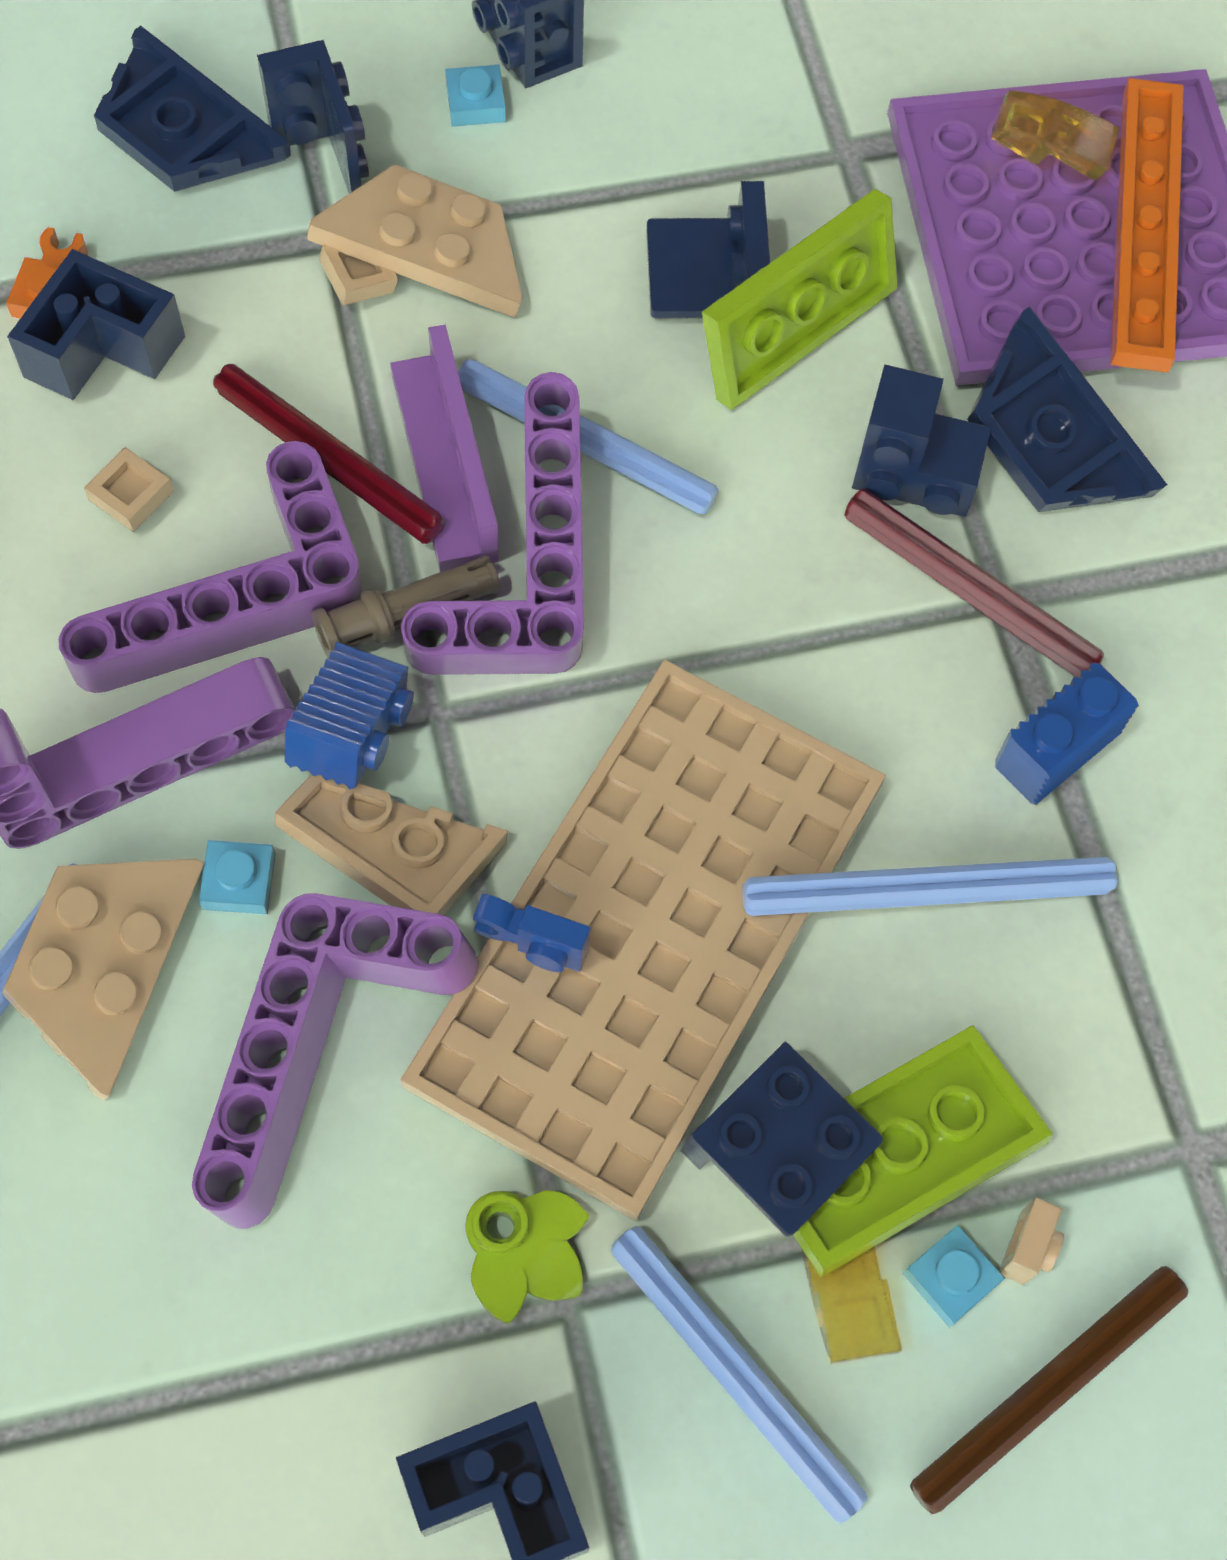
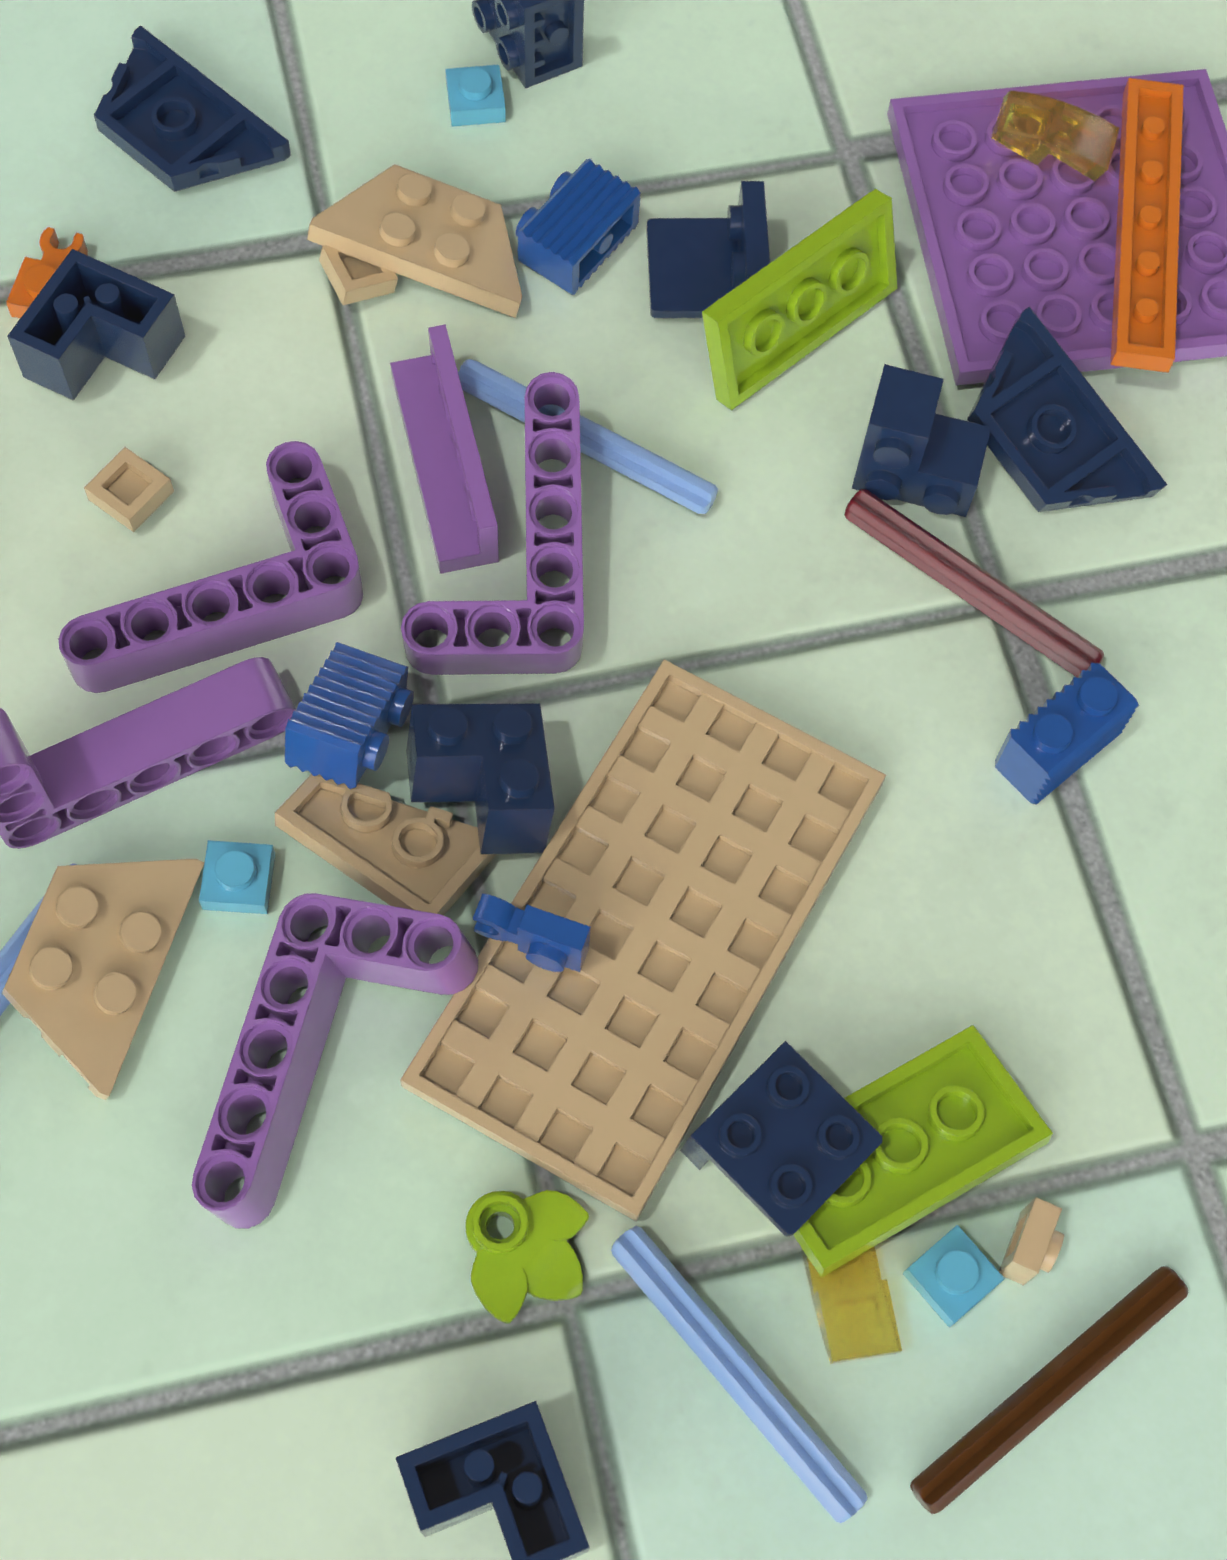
dark red axle [213,364,445,544] -> none
dark blue bracket [257,40,369,194] -> none
dark tan pin [311,555,500,658] -> none
light blue axle [742,857,1118,916] -> none
none -> dark blue brick [406,703,555,854]
none -> blue brick [516,159,641,295]

